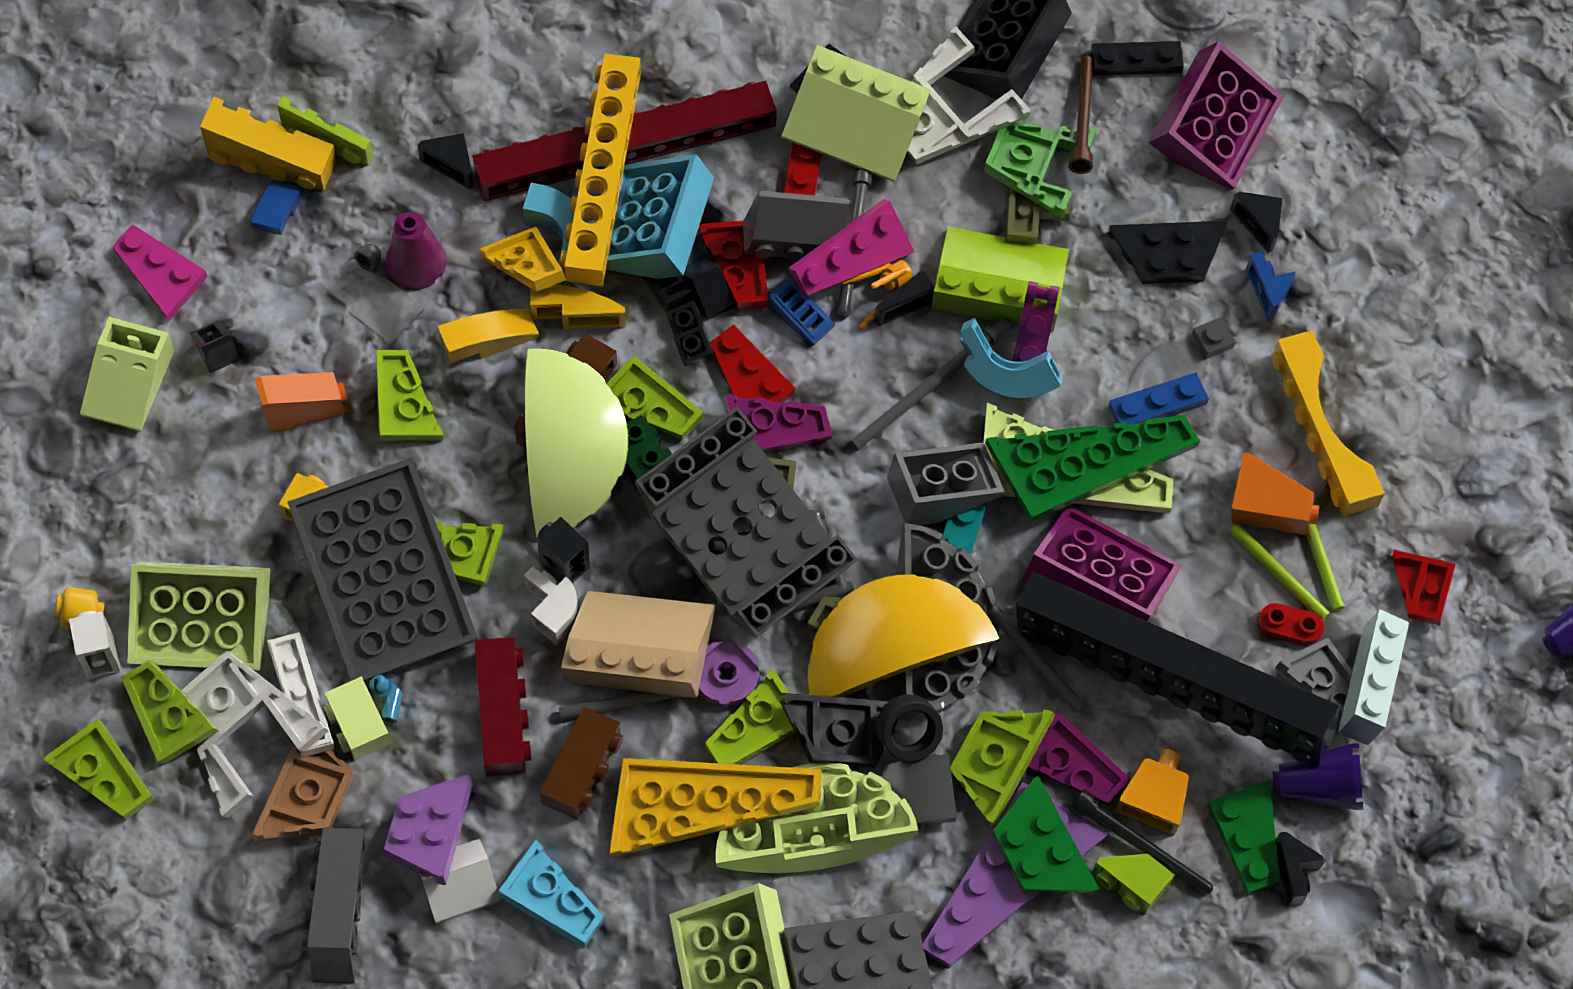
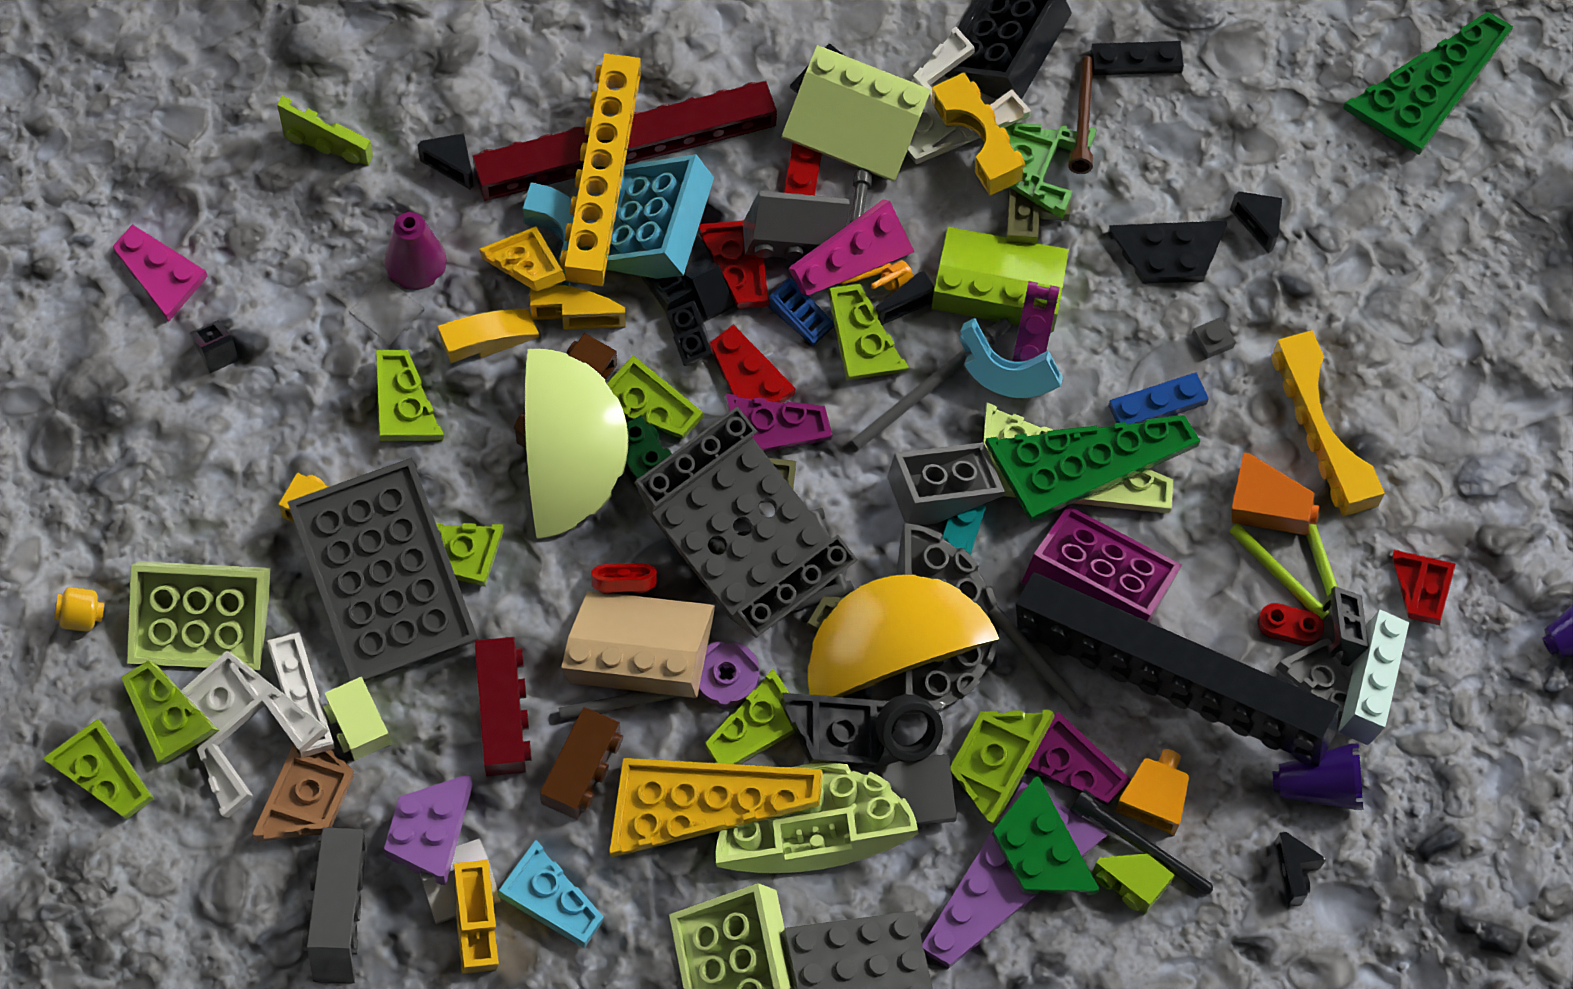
white brick [69,611,121,680] -> none
yellowish green slope [80,317,175,432] -> none
yellow wedge [200,96,337,191] -> none
blue slope [250,180,303,235] -> none
orange slope [255,372,348,434] -> none
dark grey hinge [354,244,381,271] -> none
dark azure arm [370,675,402,723] -> none
white brick [524,566,578,645] -> none
black brick [537,517,590,584] -> none
magenta slope [1148,41,1284,190] -> none
green wing [1207,780,1280,896] -> none
blue slope [1245,251,1296,321] -> none
none -> yellow slope [453,860,499,974]
none -> red plate [591,563,657,594]
none -> lime wing [828,284,909,381]
none -> yellow arch [932,73,1025,196]
none -> black hinge [1322,586,1369,667]
none -> green wing [1343,12,1513,155]

